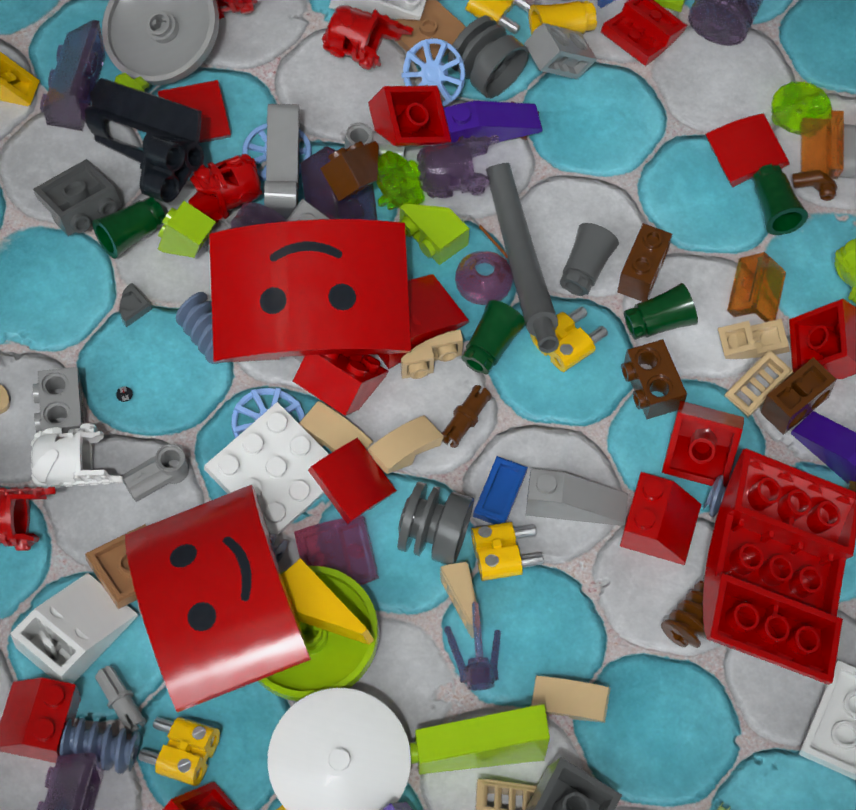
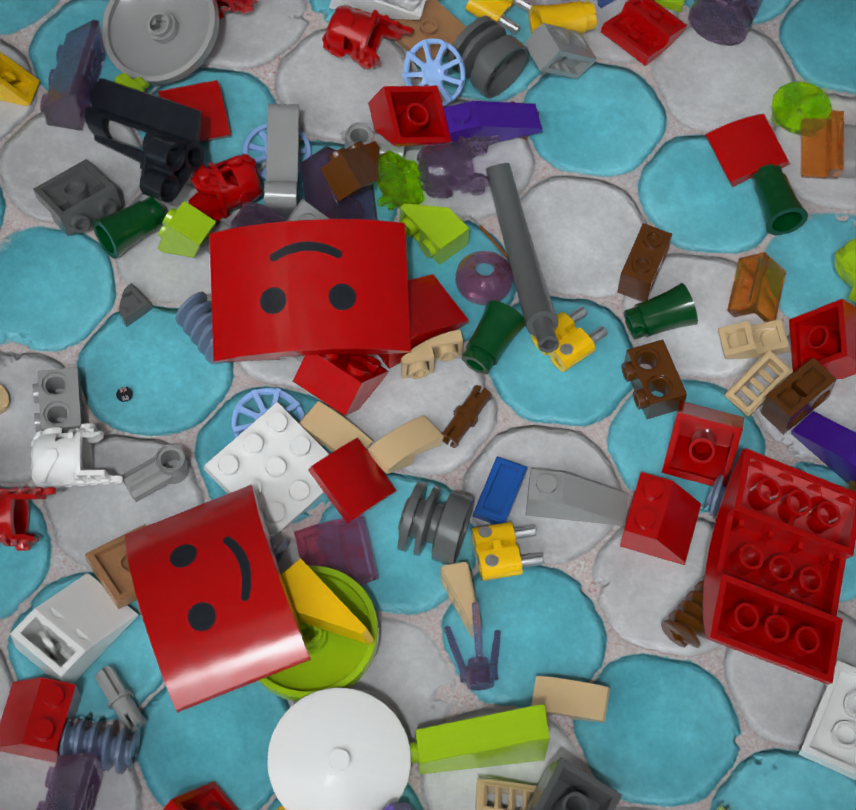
yellow piece [138,717,220,787] -> none
dark grey plant [560,223,619,296] -> none
reddish brown arm [793,170,837,201] -> none

